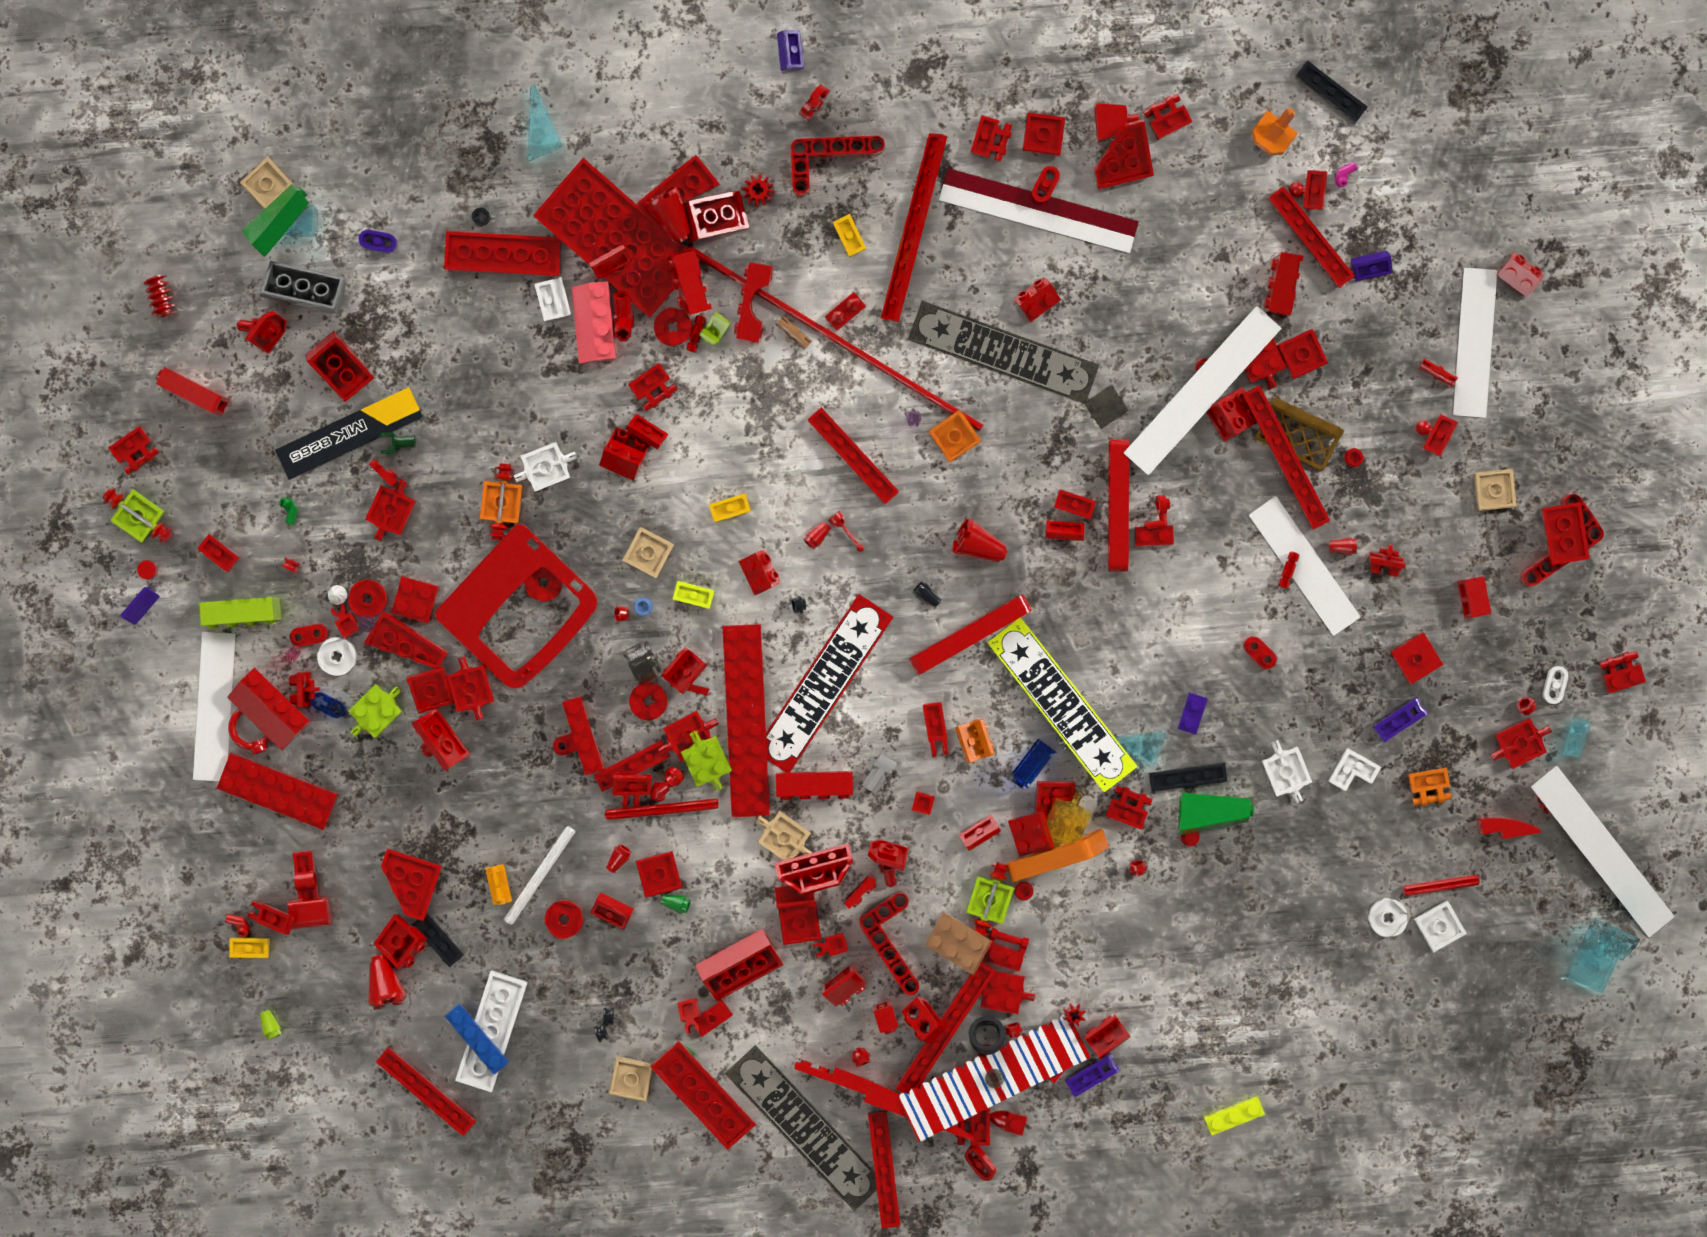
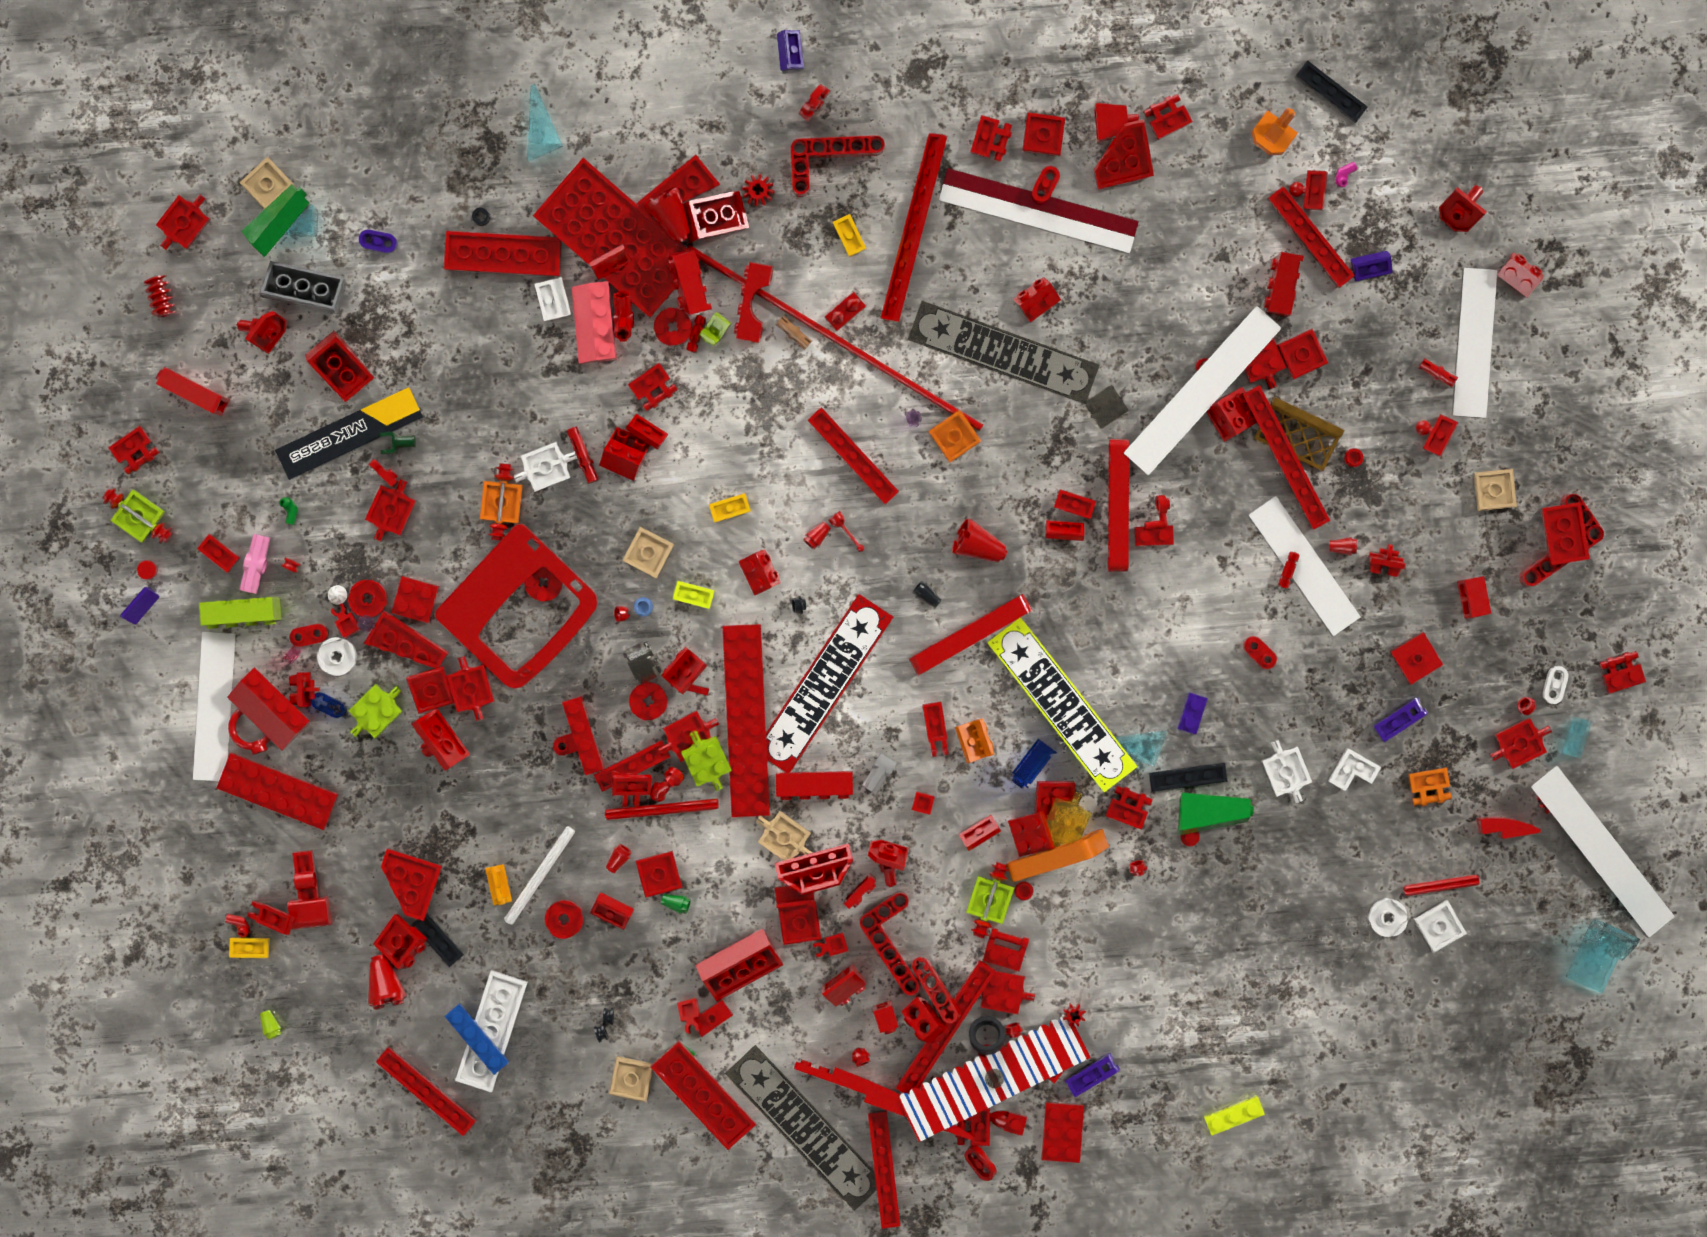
medium nougat plate [925,912,992,975] -> none
red bracket [1084,1015,1131,1059] -> none
none -> red plate [156,194,211,250]
none -> bright pink piece [240,534,271,594]
none -> red pin [566,426,599,484]
none -> red beam [912,957,961,1023]
none -> red plate [1041,1102,1084,1163]
none -> red piece [1439,185,1487,232]

